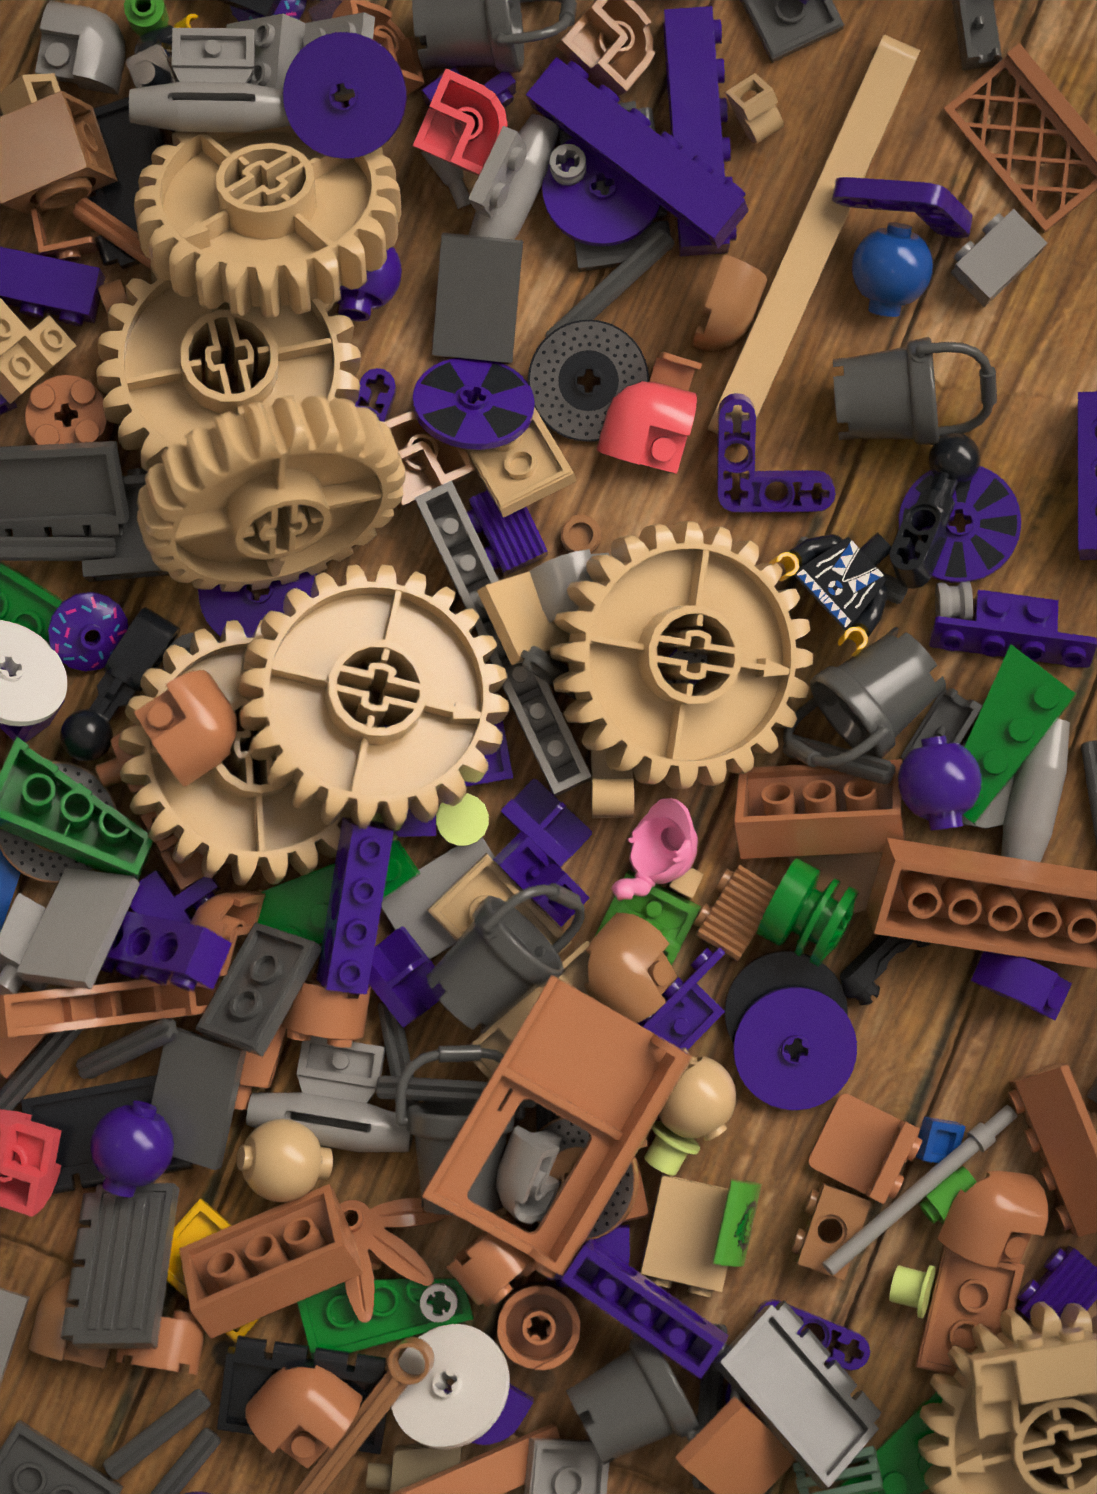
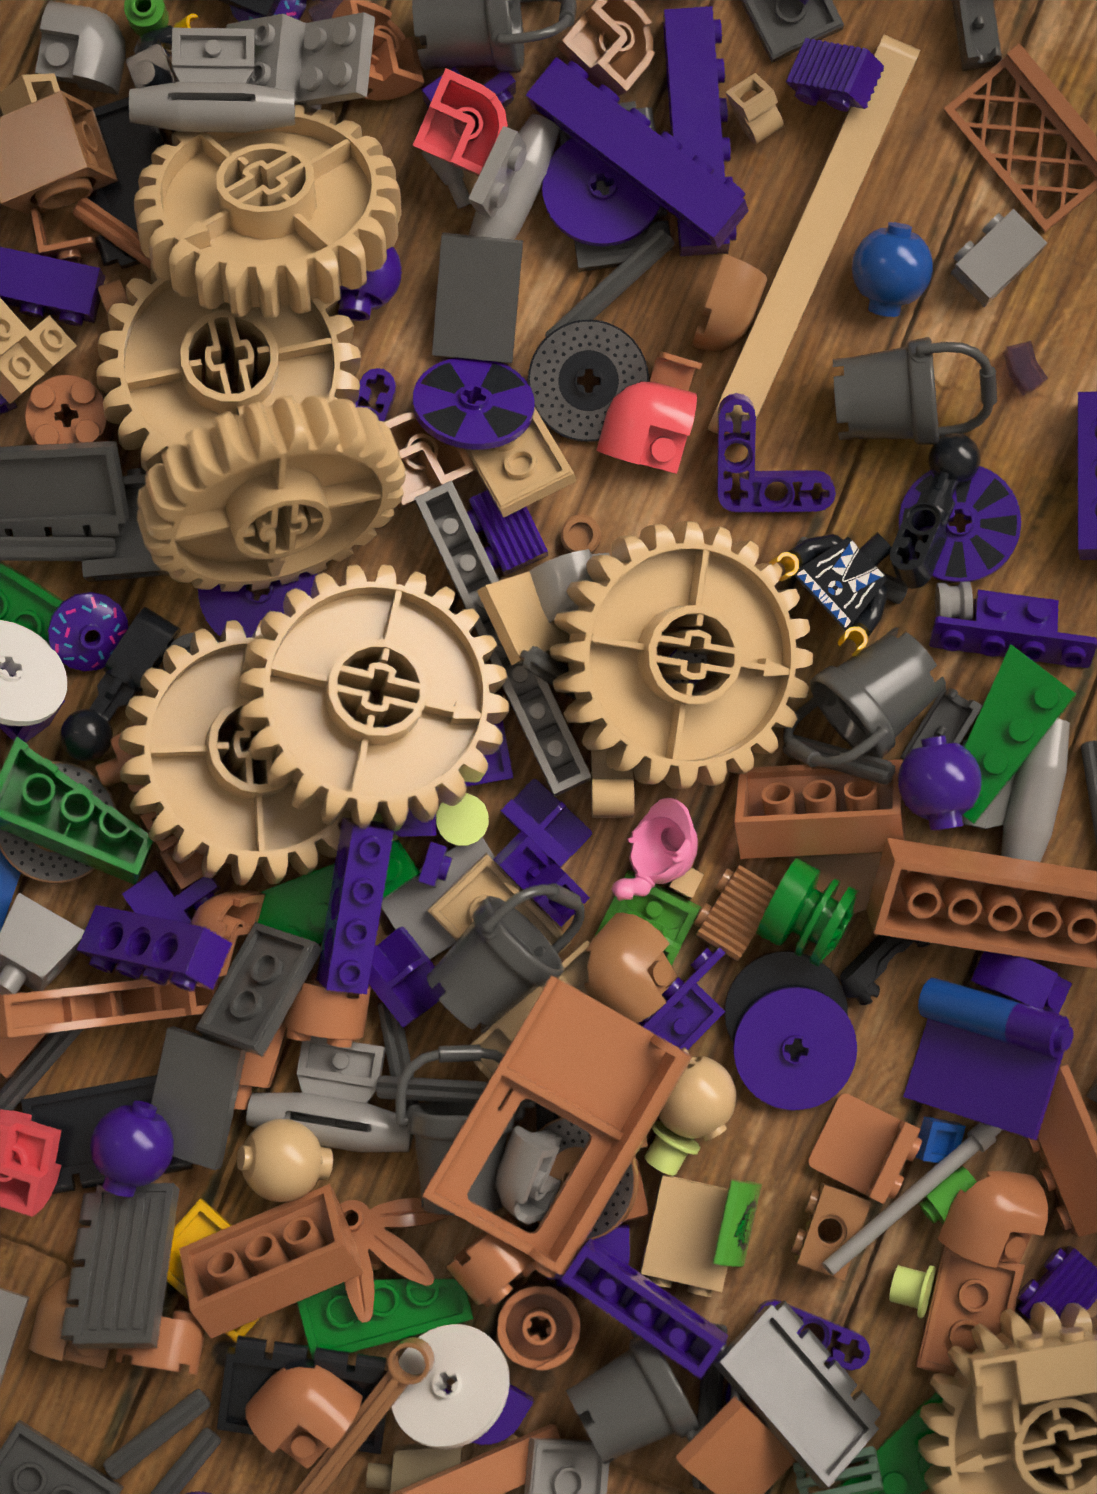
light grey tile [16,868,140,990] -> none
dark grey axle [76,1018,179,1079] -> none
nougat brick [134,670,238,788] -> none
dark purple piece [283,32,406,159] -> none
light grey bush [420,1283,458,1322] -> none
light grey bush [549,144,586,186] -> none
dark purple beam [832,177,973,238] -> none
none -> dark purple plate [418,842,453,887]
none -> dark purple brick [785,38,884,112]
none -> dark purple door [903,978,1073,1140]
none -> piece [1003,341,1048,397]

